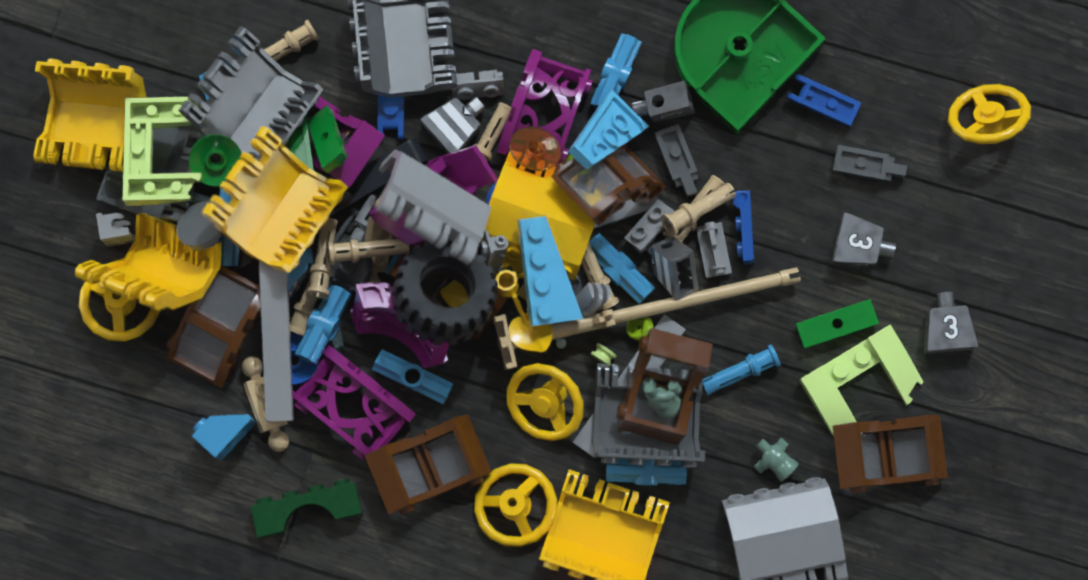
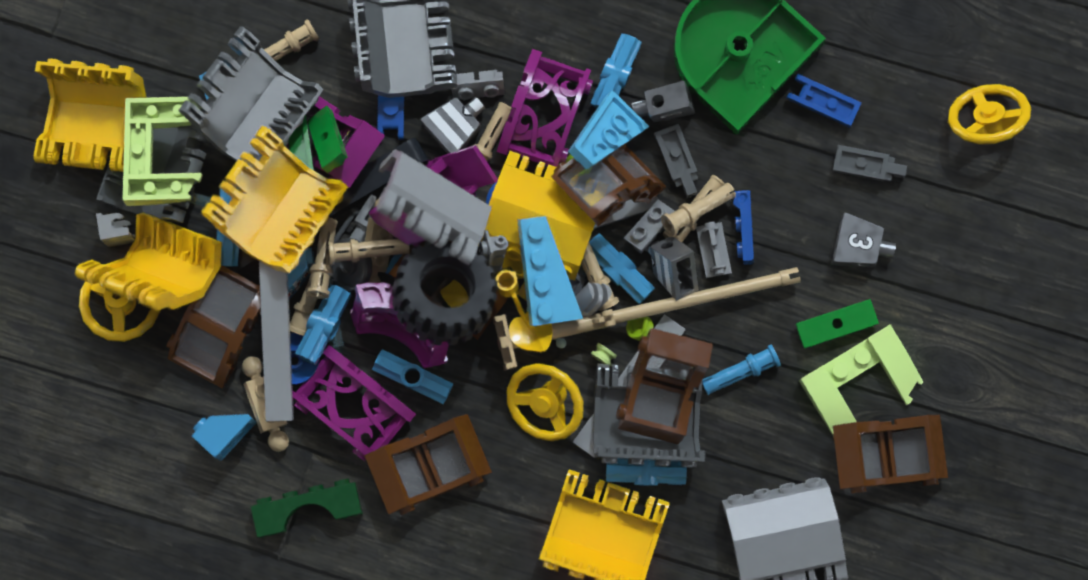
dark grey tile [176,201,224,251] -> none
green dish [189,134,243,186] -> none
yellow piece [474,463,557,547] -> none
clear orange dish [509,127,561,171] -> none
sand green piece [643,377,682,418] -> none
sand green piece [754,438,799,481] -> none
flat silver torso [924,292,978,354] -> none

